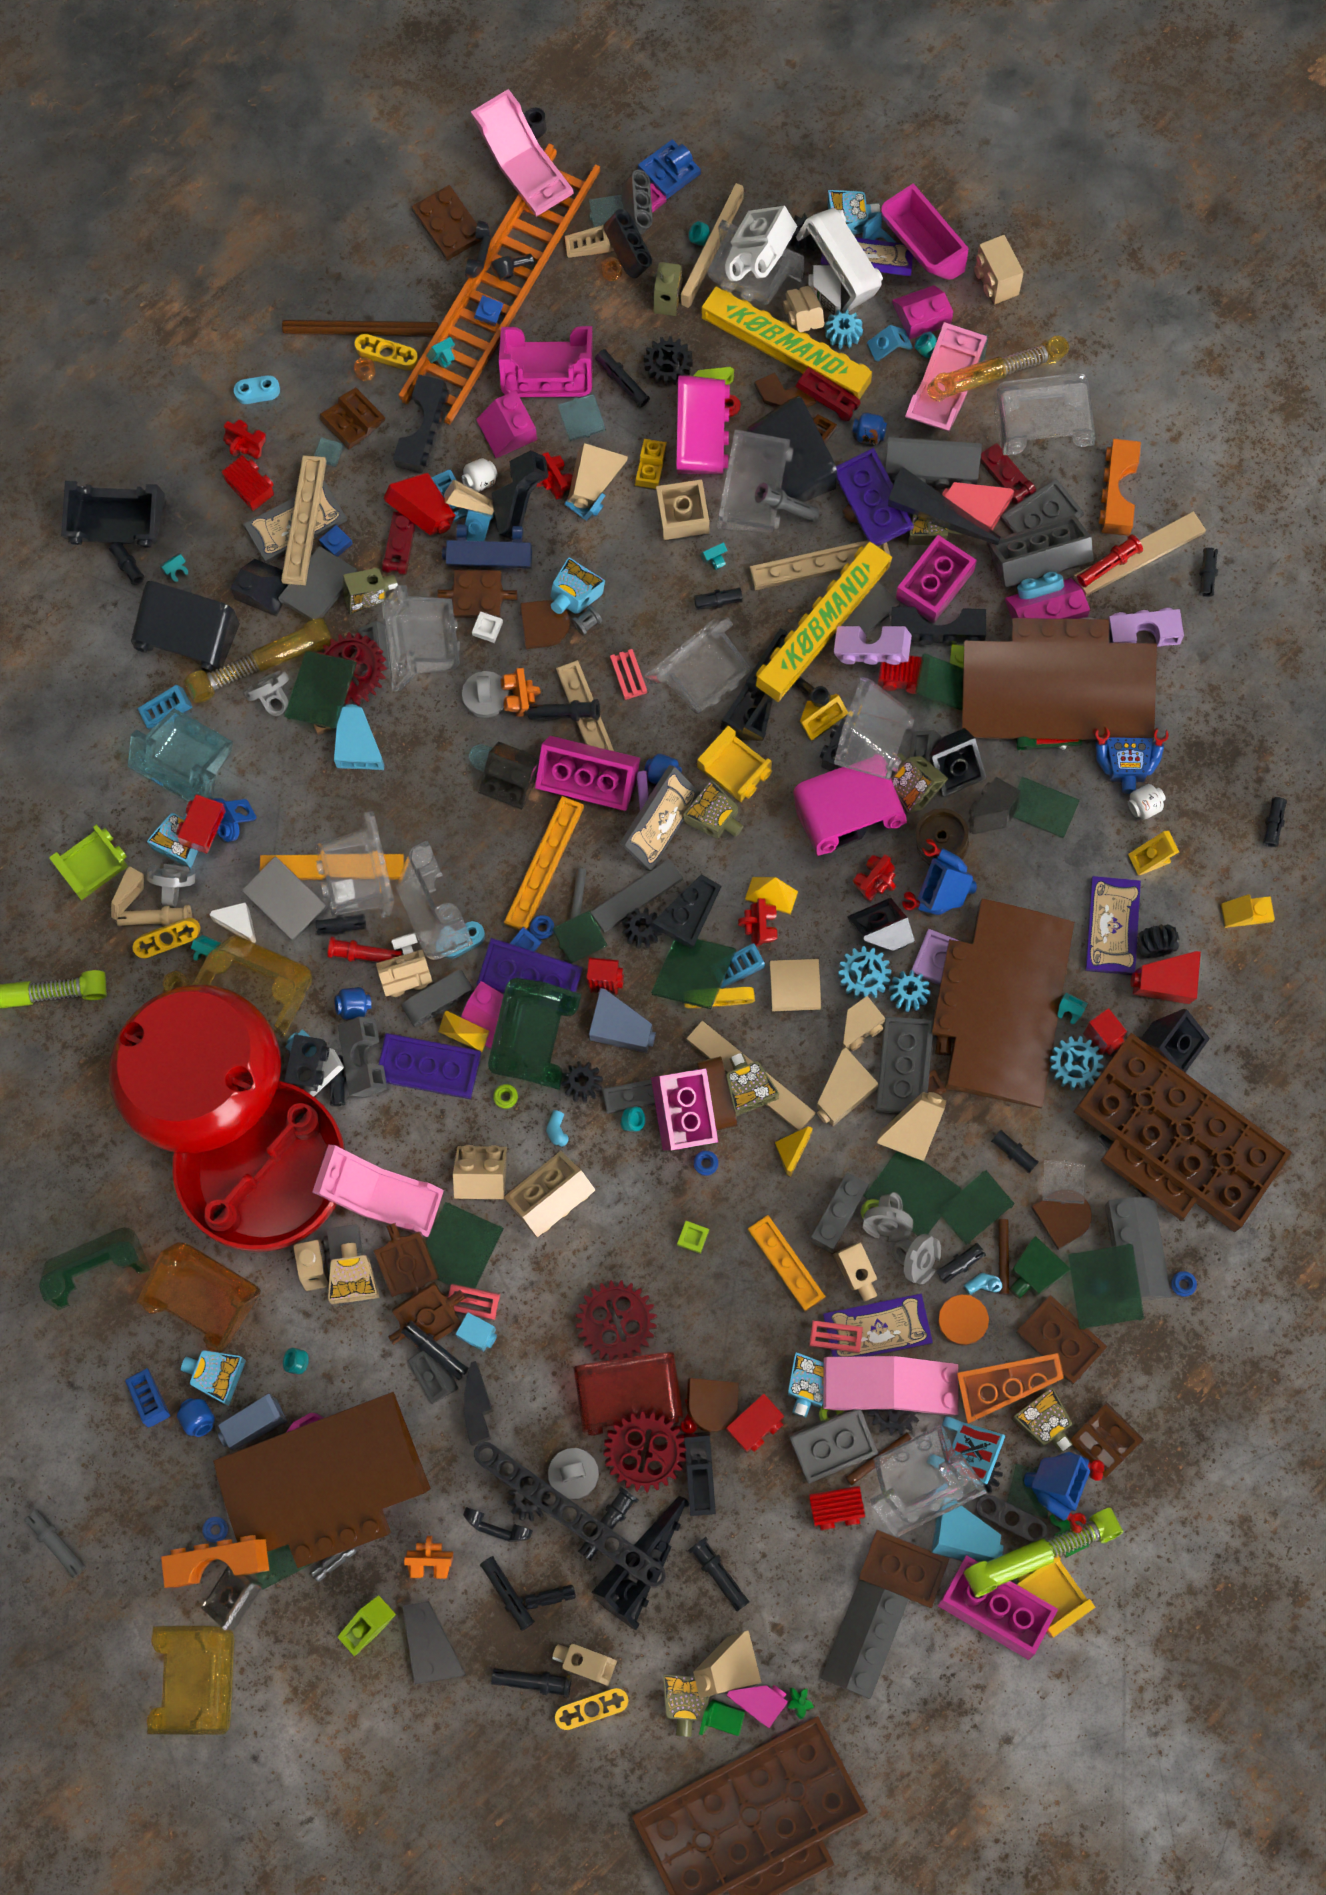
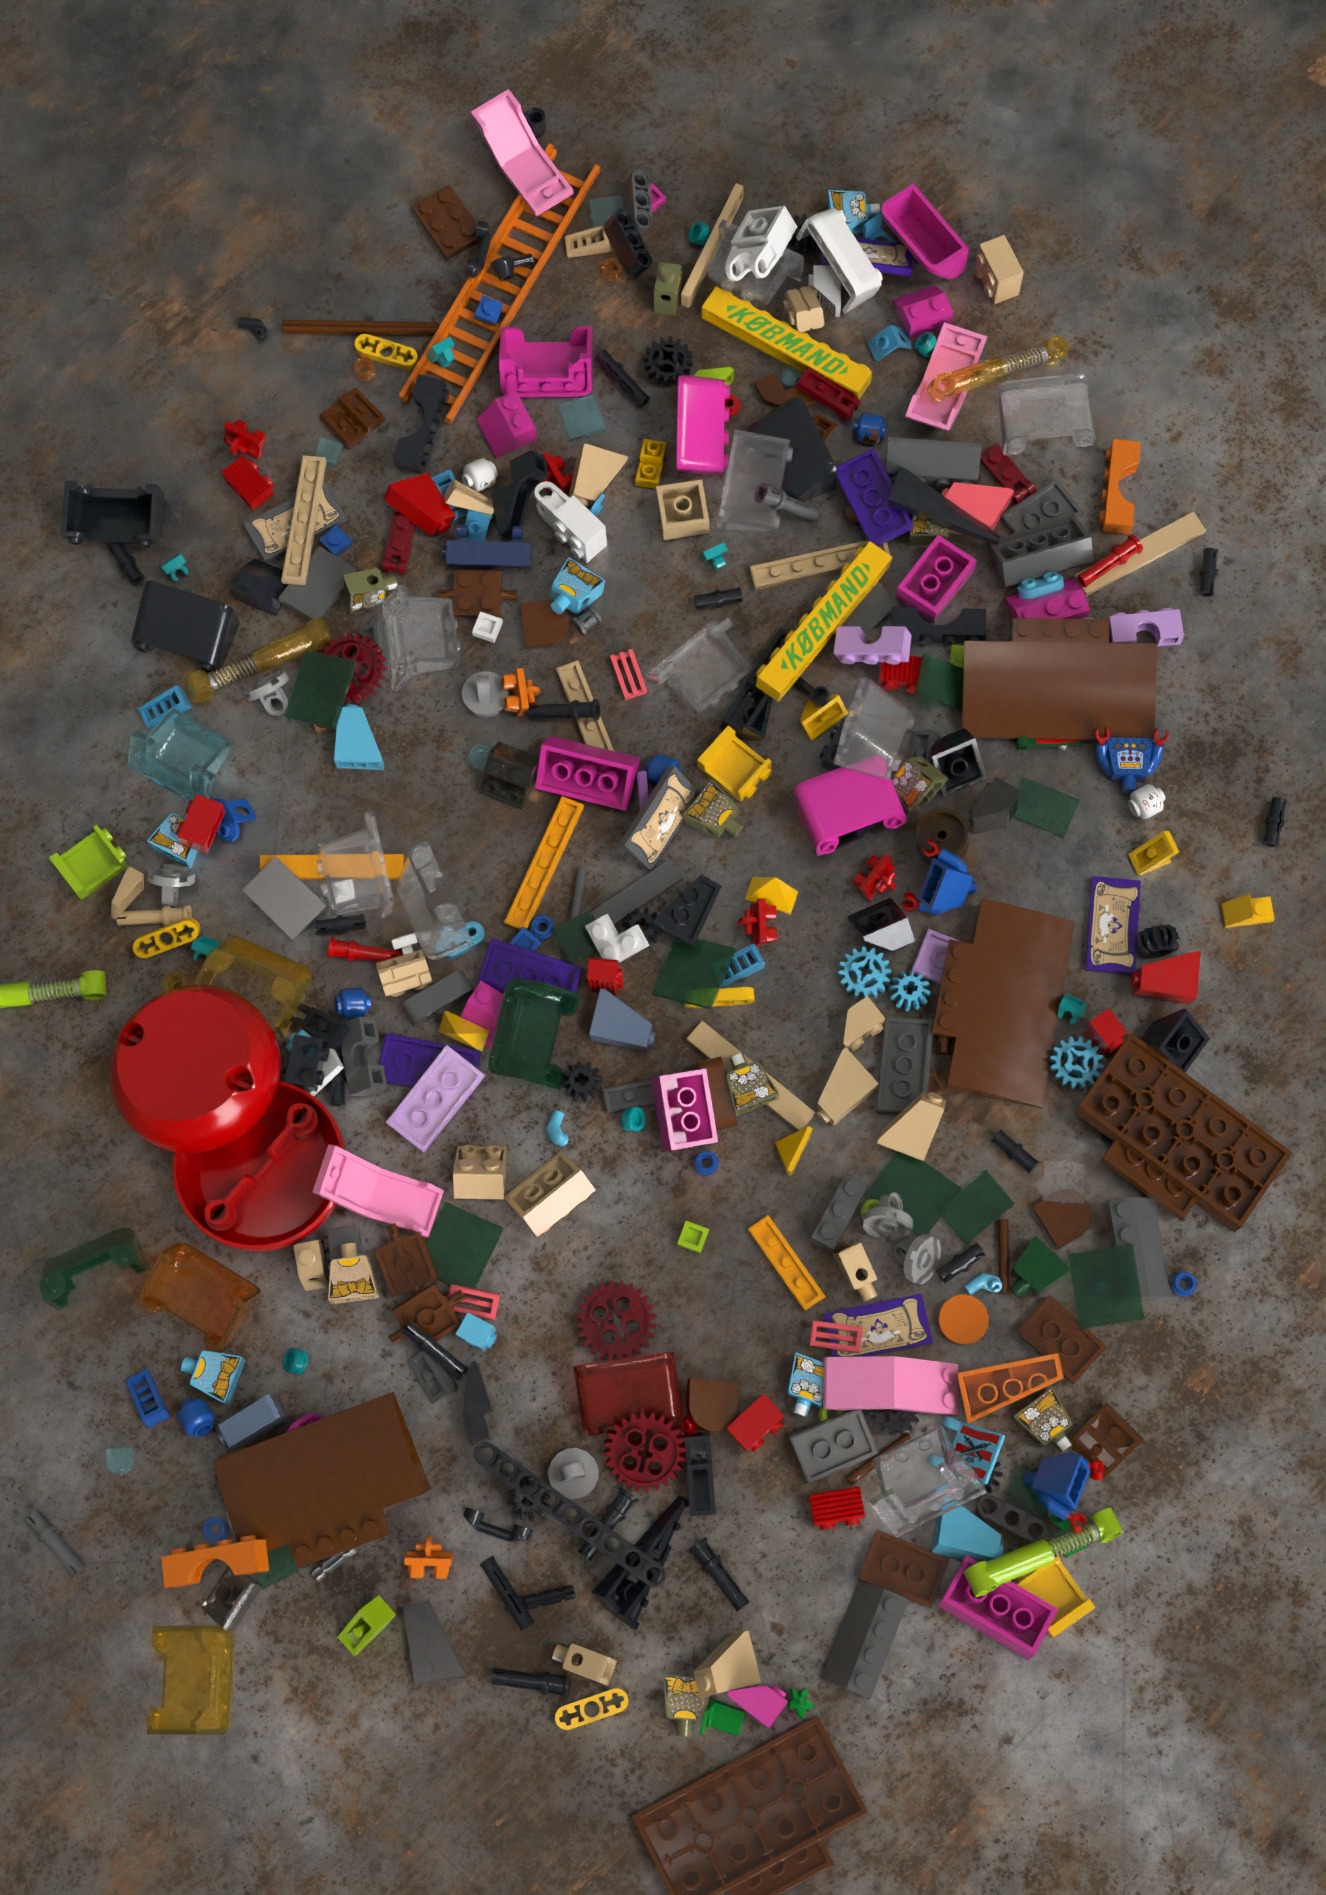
white slope [210,903,256,945] -> none
medium azure plate [234,375,280,404] -> none
lime plate [493,1084,518,1109] -> none
blue plate [638,139,701,199] -> none
tan slope [770,959,821,1011] -> none
medium azure gear [824,309,863,349] -> none
none -> clear light blue tile [107,1448,134,1475]
none -> black arm [238,317,268,340]
none -> black hinge [290,1003,350,1049]
none -> lavender tile [386,1045,486,1153]
none -> white brick [534,482,607,563]
none -> white plate [585,914,650,963]
none -> clear light blue plate [781,366,801,387]

